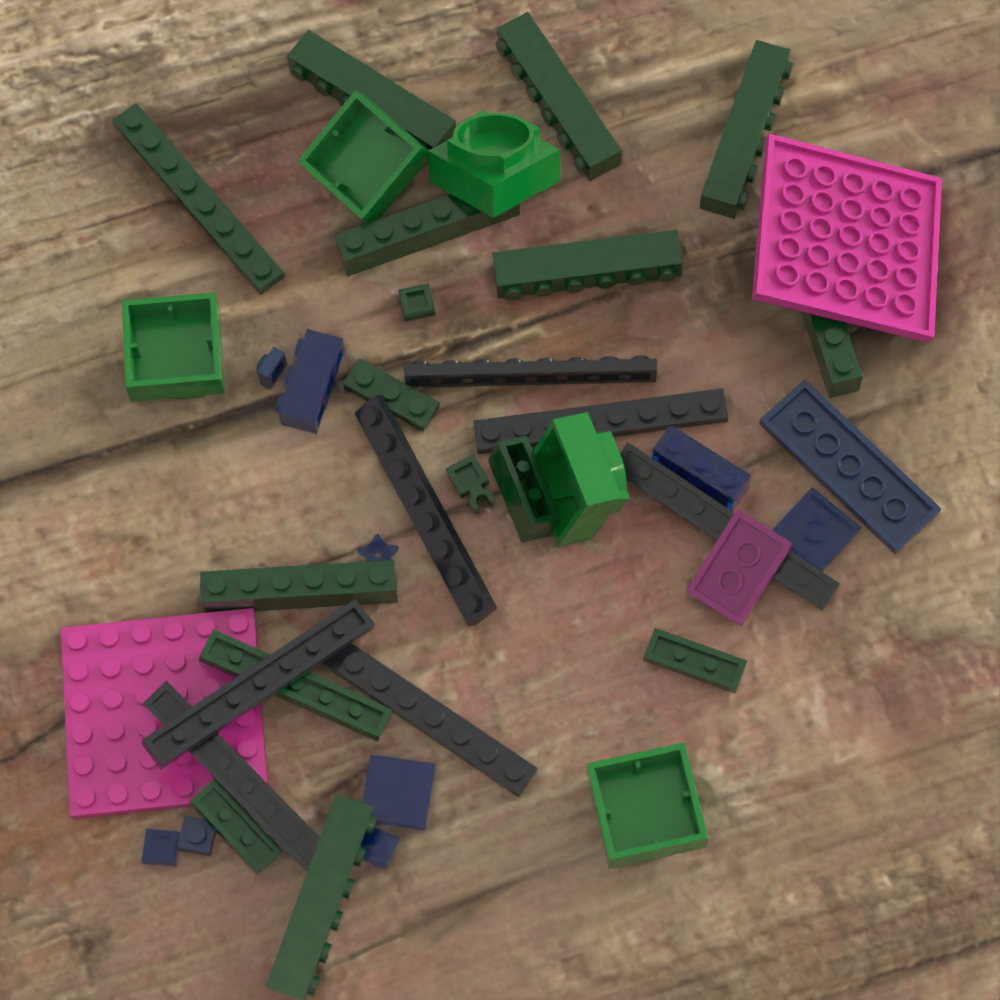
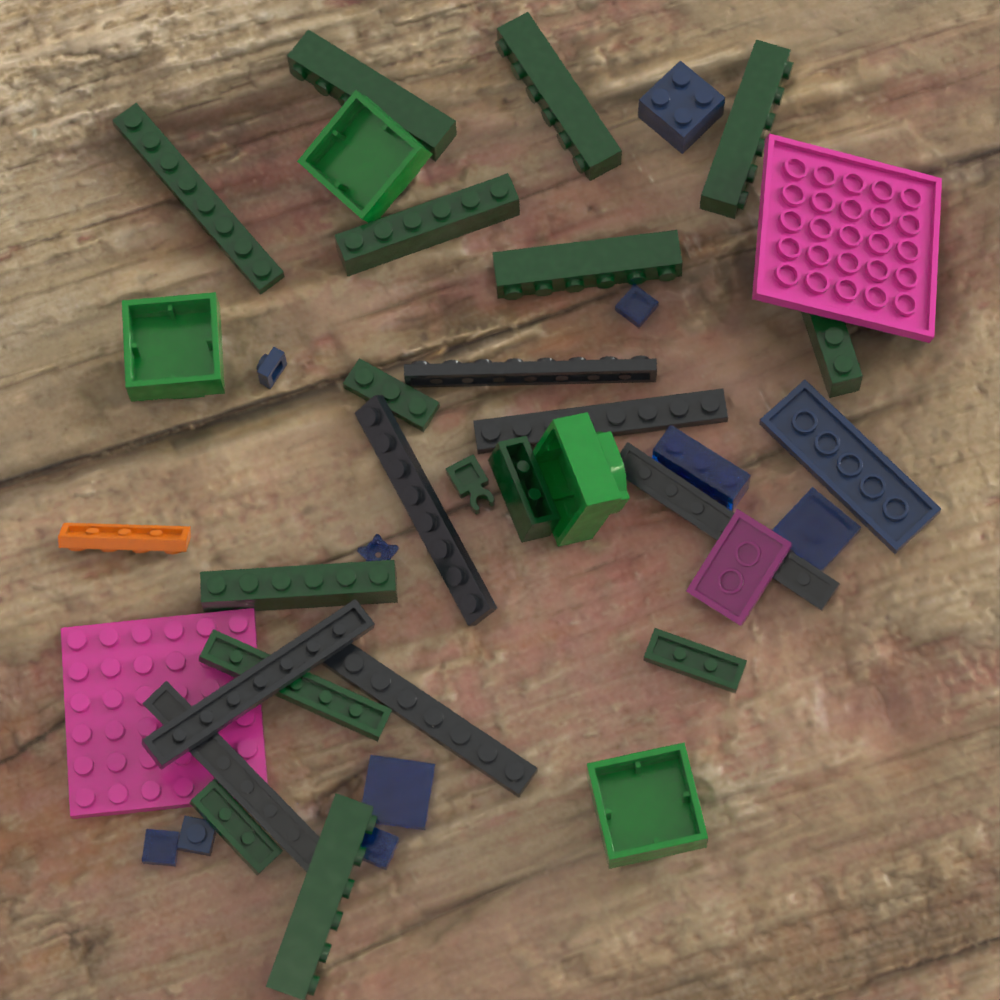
clear blue brick [276,329,345,434] -> none
dark green tile [398,283,435,322] -> none
green container [428,110,560,218] -> none
none -> orange plate [58,523,191,554]
none -> clear blue tile [615,284,659,328]
none -> dark blue brick [638,61,725,154]

